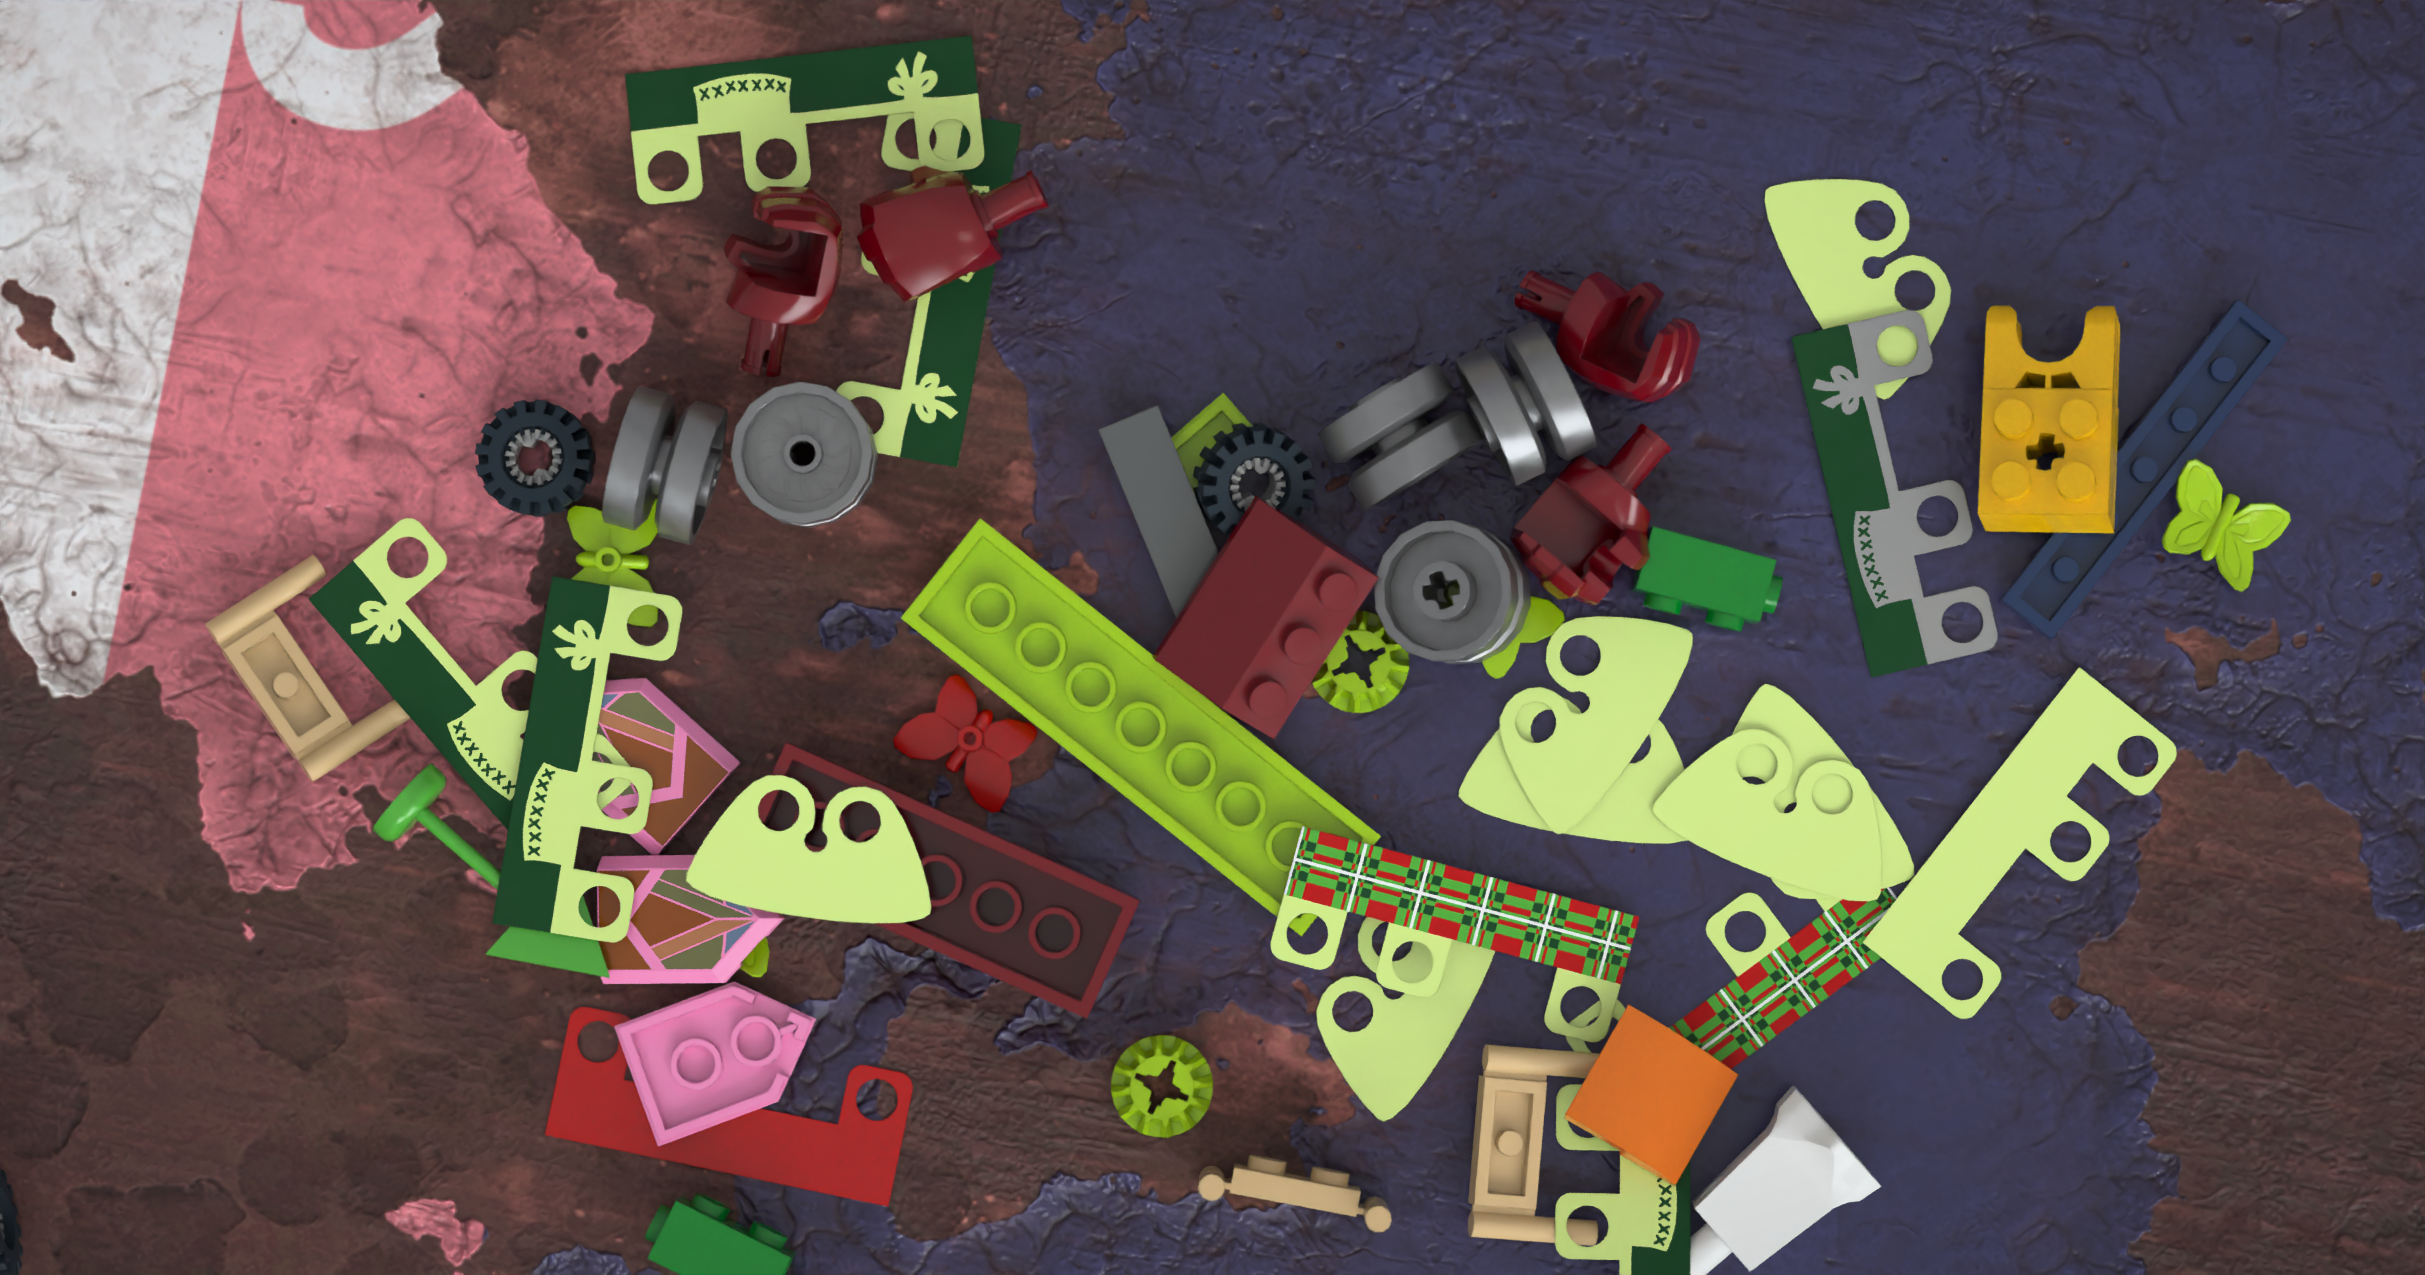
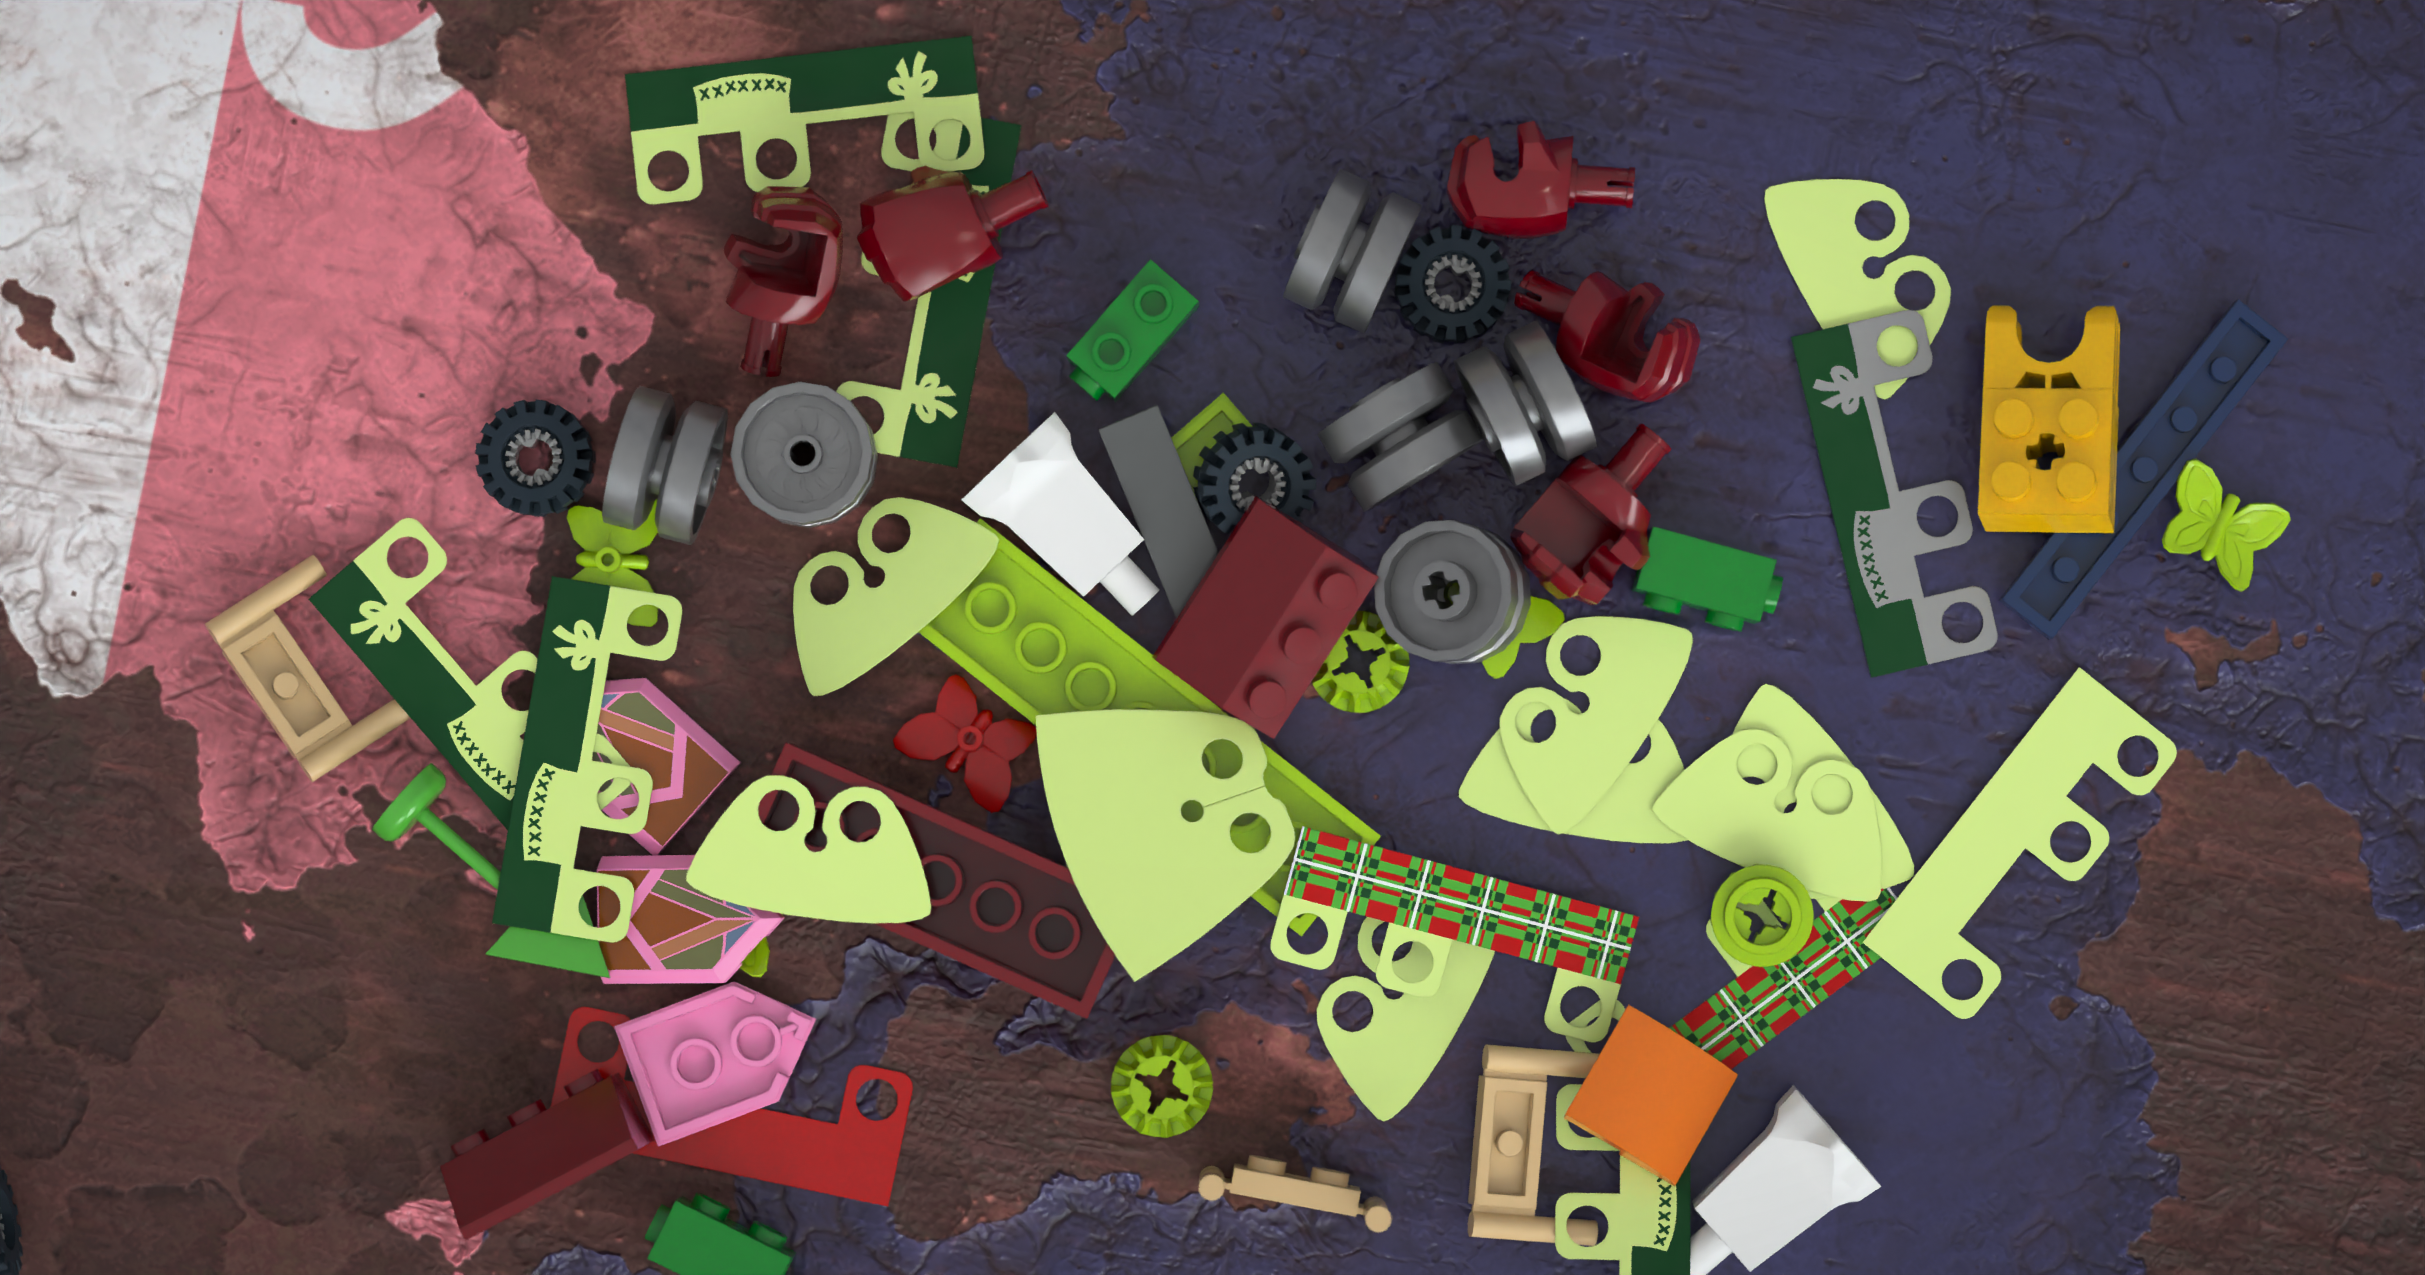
none -> dark red slope [440,1069,654,1241]
none -> yellowish green piece [793,497,999,696]
none -> white piece [962,412,1160,616]
none -> yellowish green piece [1035,709,1295,982]
none -> green brick [1066,259,1199,402]
none -> flat silver wheel [1283,169,1422,334]
none -> black bush [1395,225,1511,344]
none -> dark red piece [1446,121,1635,239]
none -> lime gear [1710,864,1814,967]

